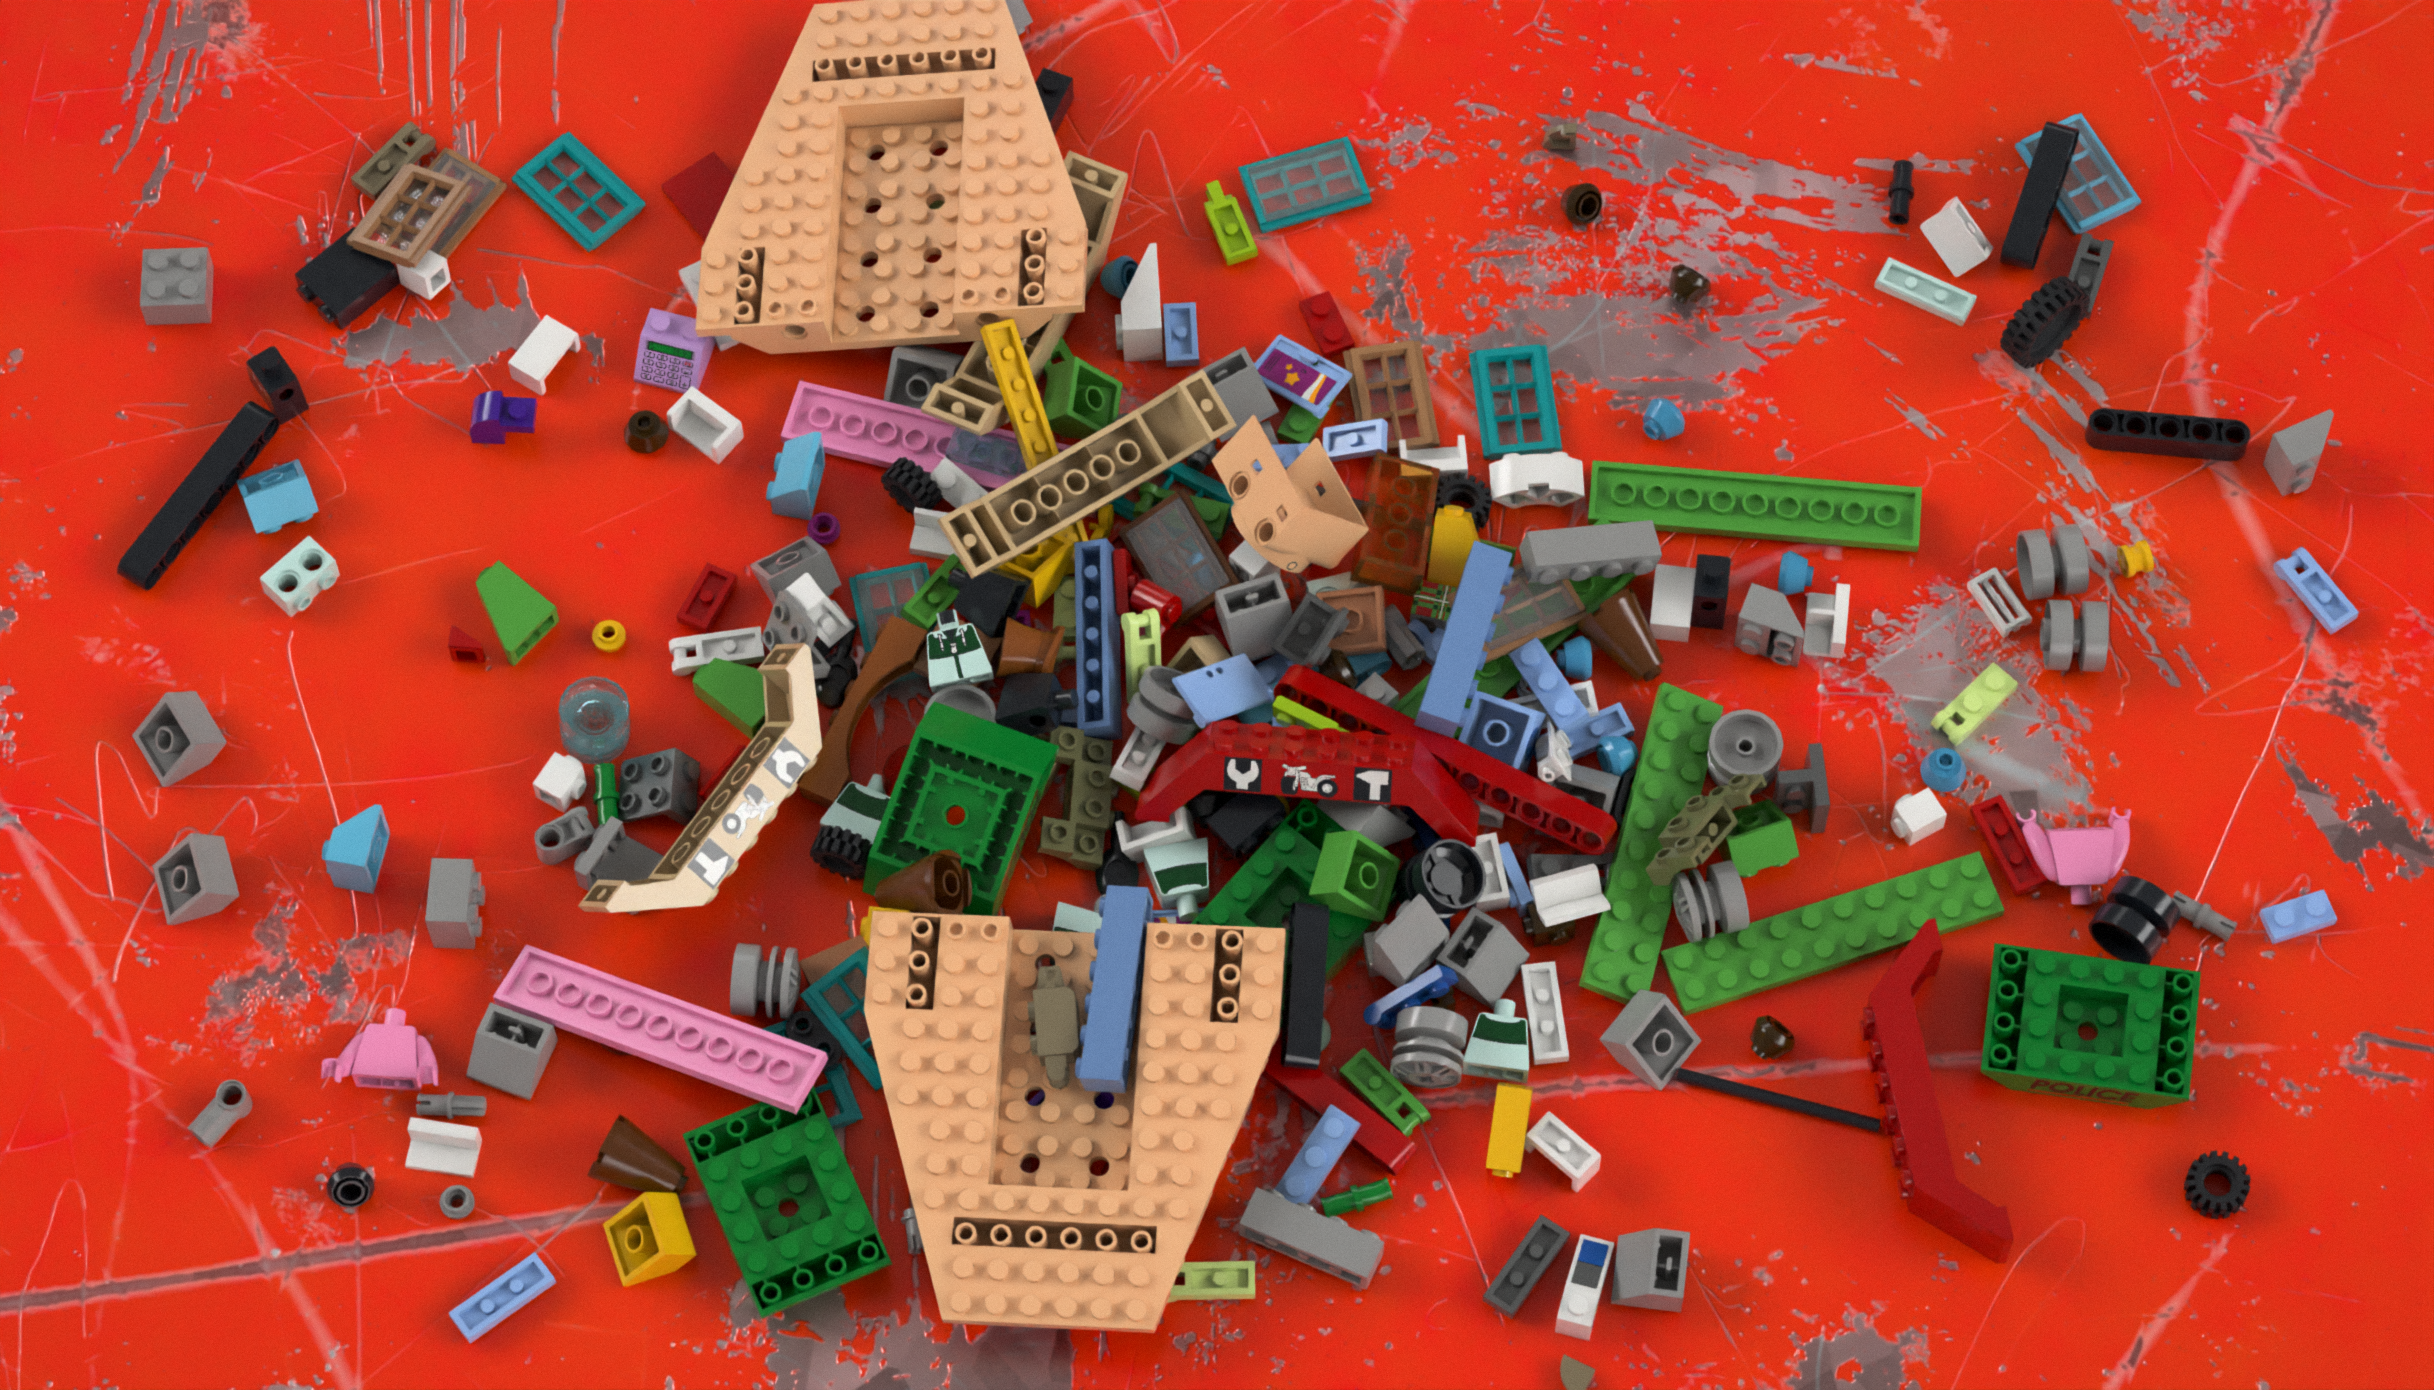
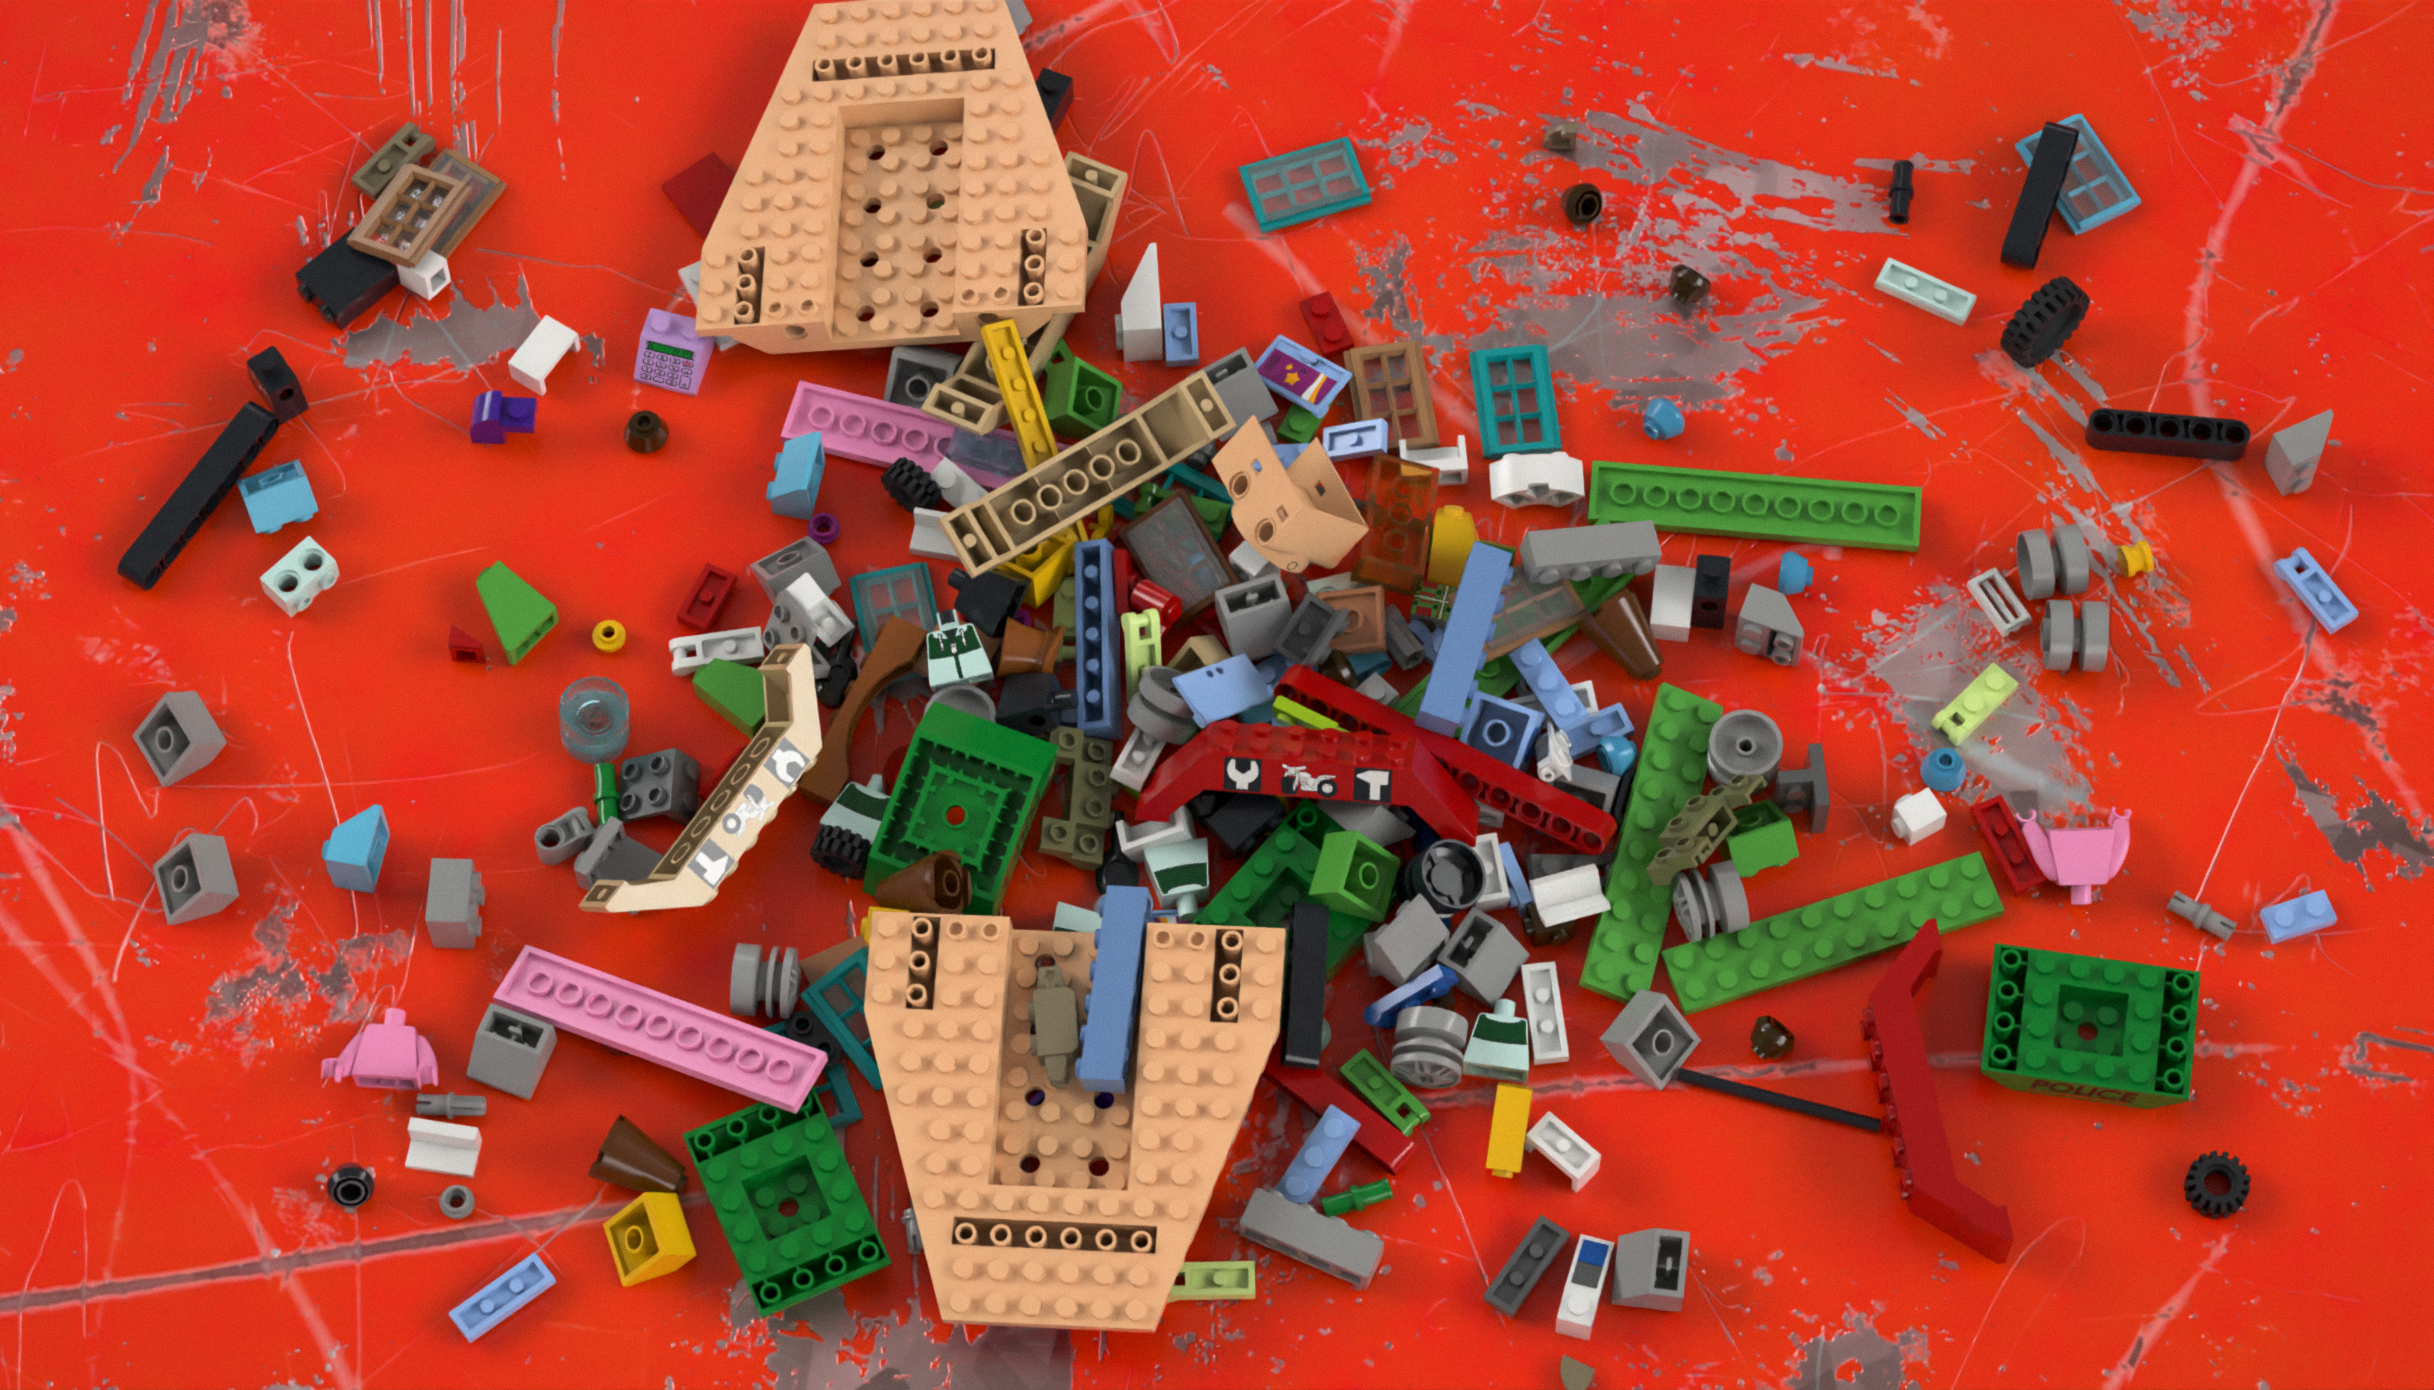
light grey brick [140,247,214,325] -> none
light grey piece [188,1080,253,1149] -> none
teal piece [511,131,646,253] -> none
white brick [532,752,587,813] -> none
white panel [666,386,744,464] -> none
bright green plate [900,553,967,631] -> none
dark azure cone [1100,255,1139,299] -> none
lime hinge [1204,180,1258,266] -> none
black tyre [1430,474,1492,533] -> none
dark azure cone [1557,636,1592,681] -> none
white panel [1803,583,1850,659] -> none
white panel [1920,196,1993,277] -> none
dark grey plate [2068,232,2114,319] -> none
black wheel [2088,876,2181,965] -> none

